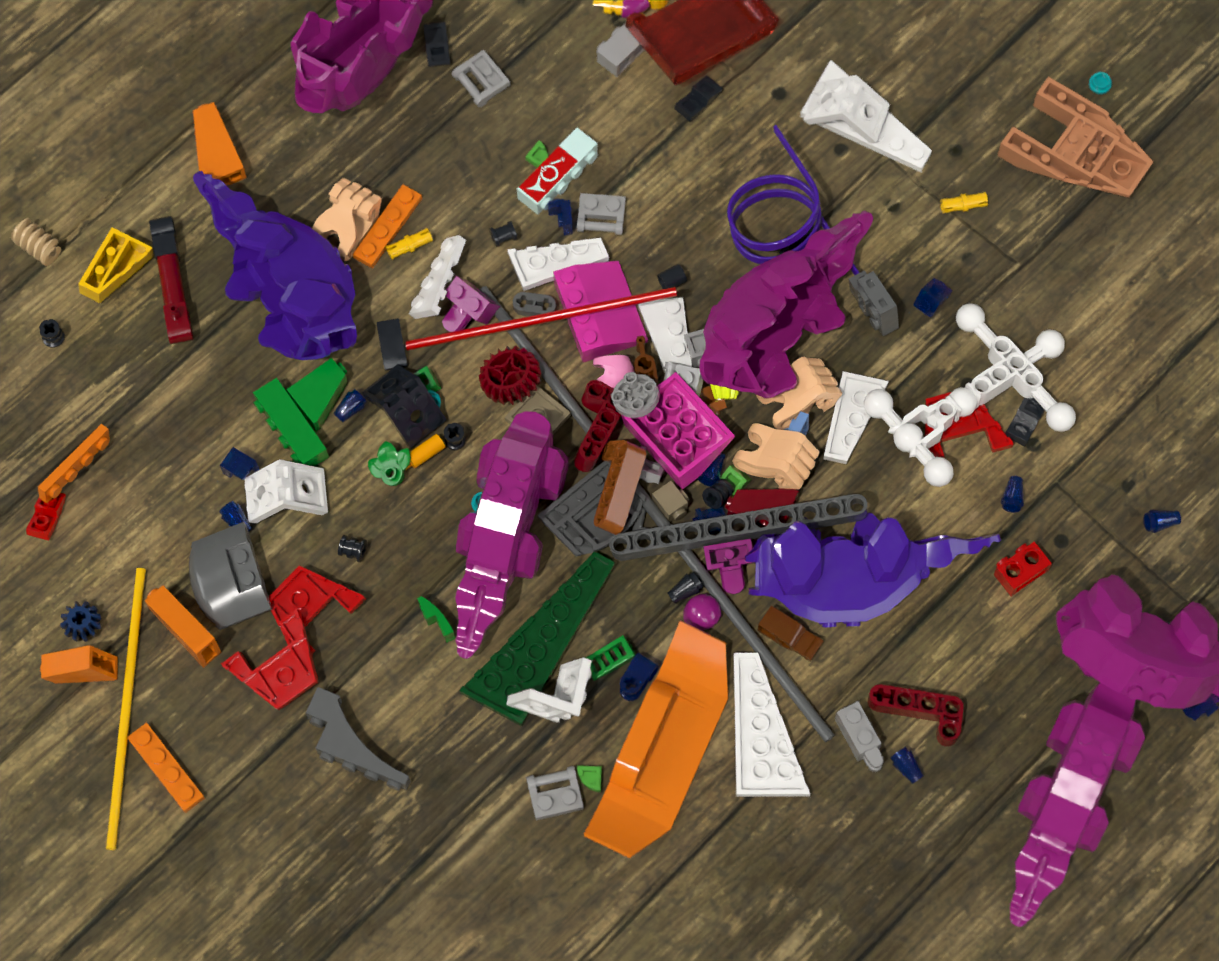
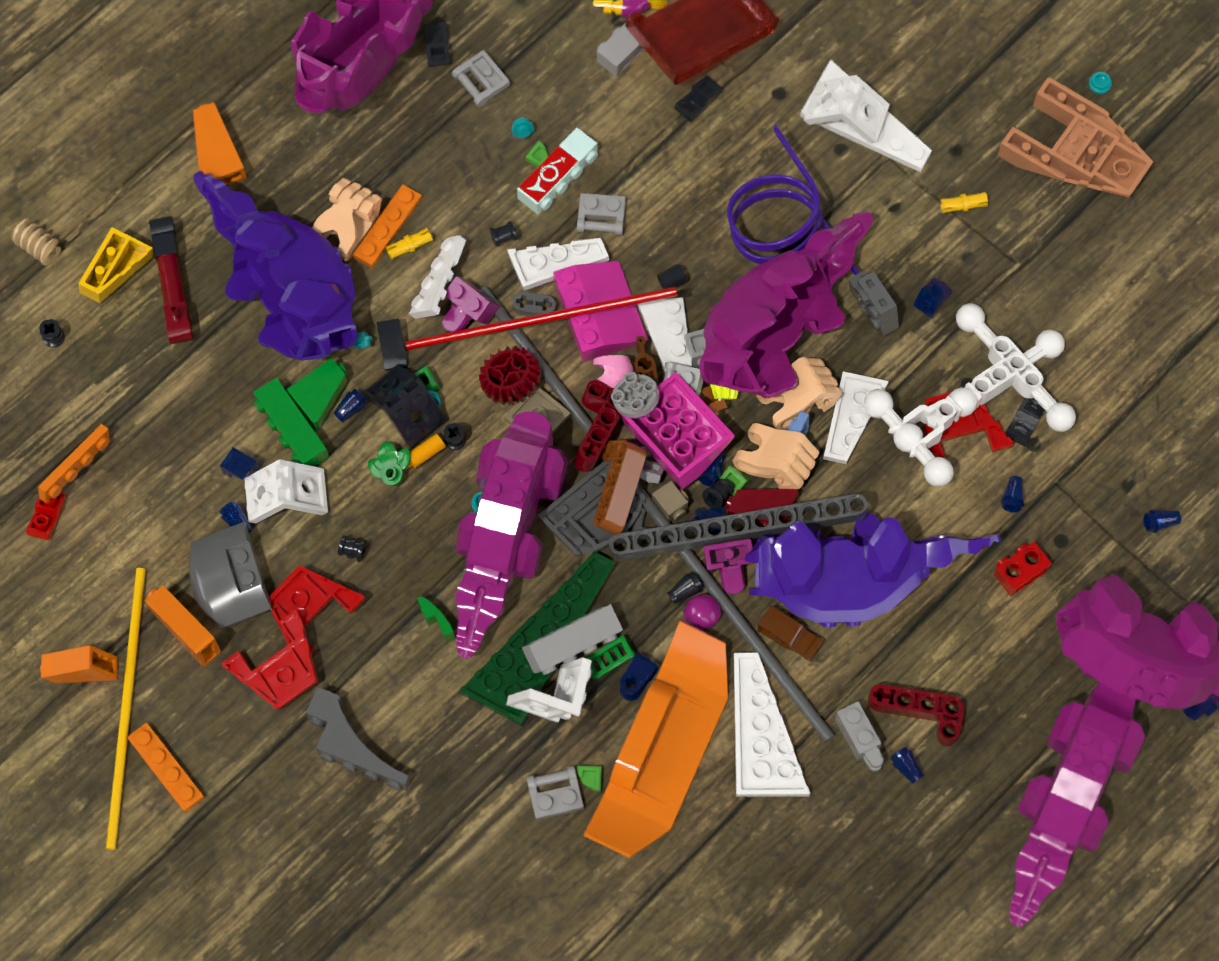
dark blue gear [60,601,102,642] -> none
clear blue bracket [548,199,573,235] -> none
none -> teal plate [353,332,373,349]
none -> teal plate [511,118,534,138]
none -> light grey brick [521,604,623,675]

